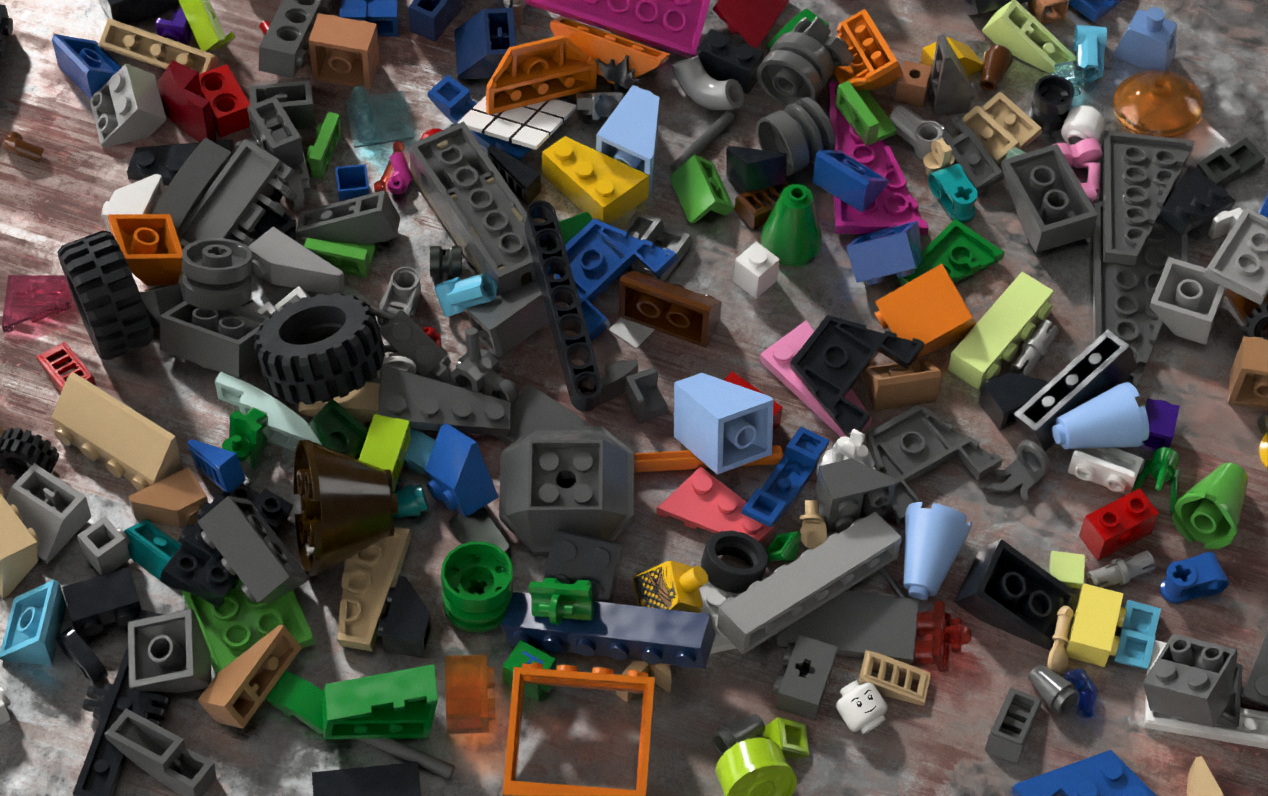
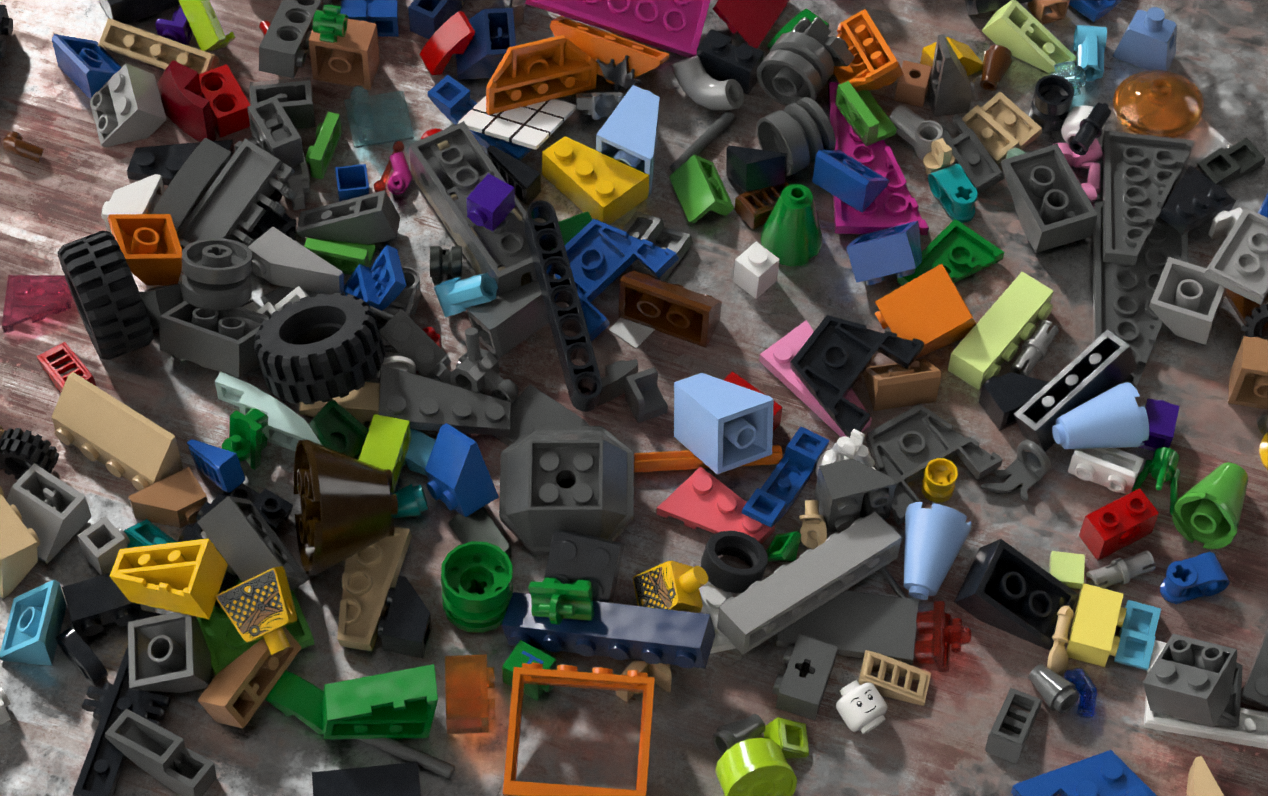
none -> yellow wedge [110,538,228,620]
none -> torso [215,566,297,655]
none -> green gear [313,4,348,43]
none -> blue slope [344,245,407,311]
none -> red slope [419,11,475,75]
none -> dark purple brick [466,173,515,232]
none -> yellow wheel [921,458,958,503]
none -> black axle [1069,102,1111,155]

